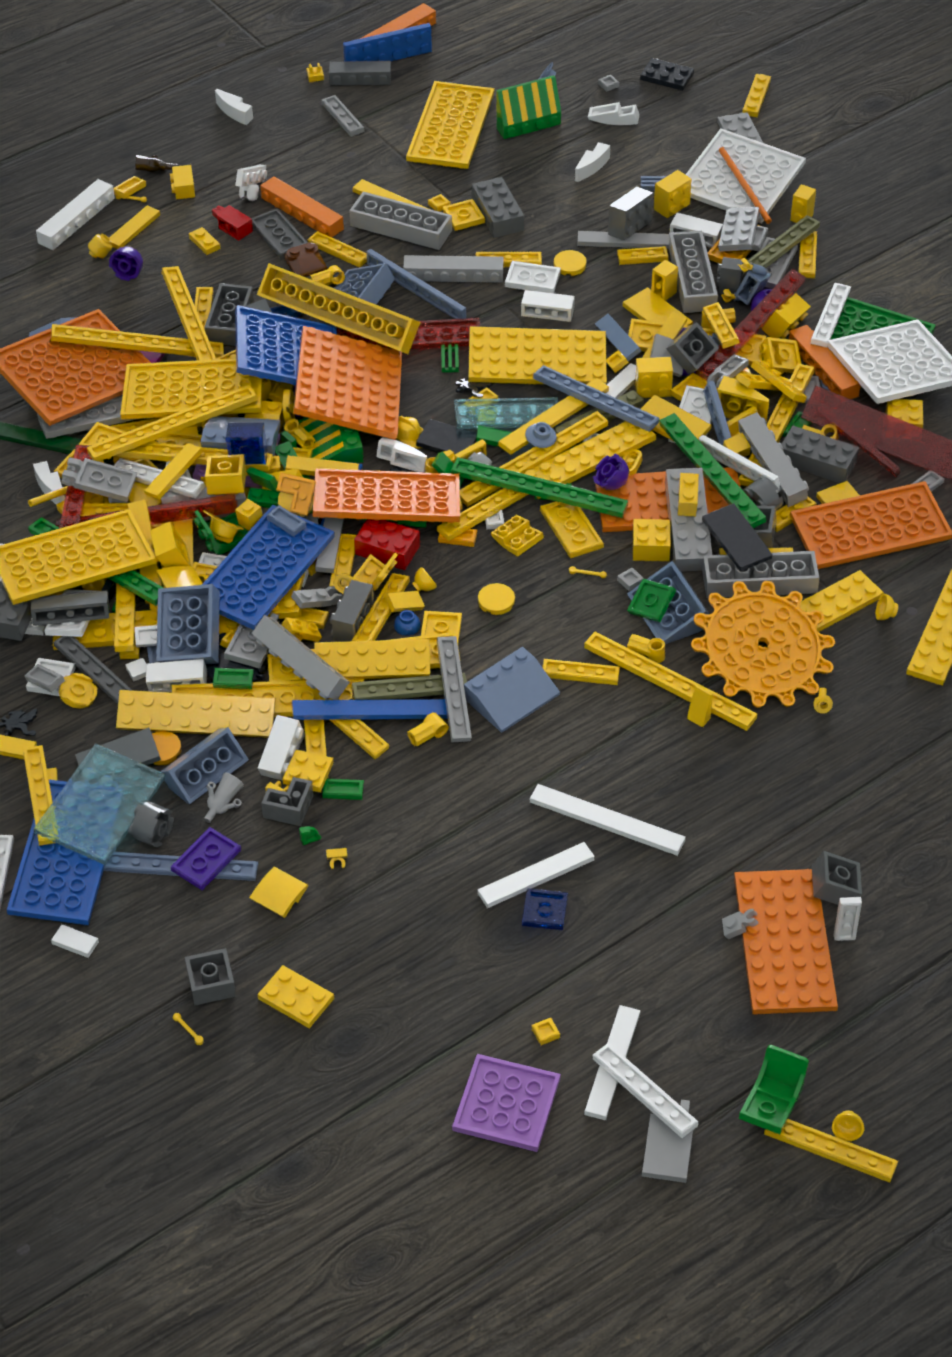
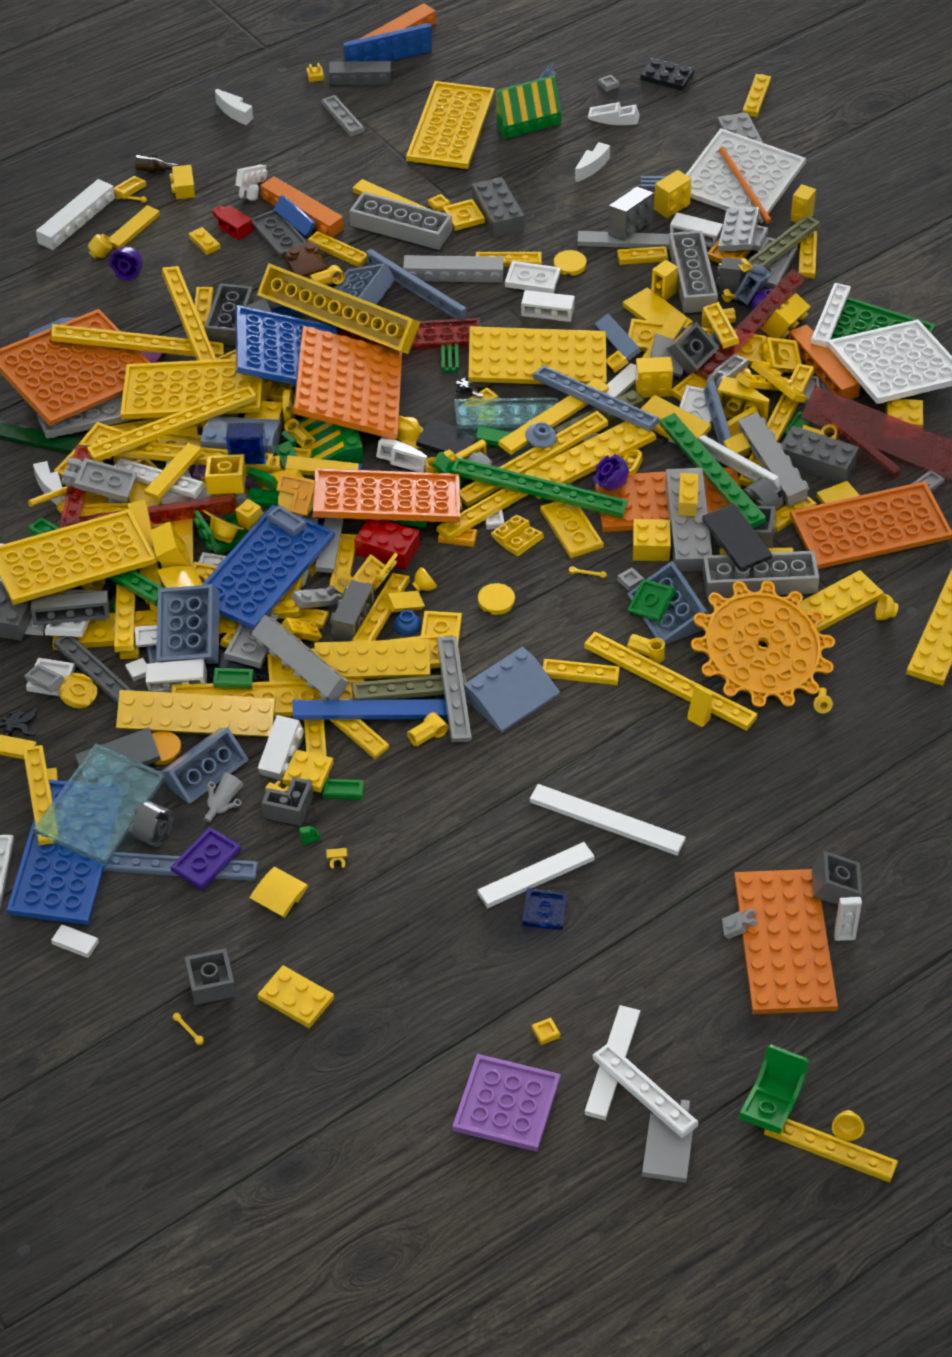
none -> blue tile [274,195,316,237]

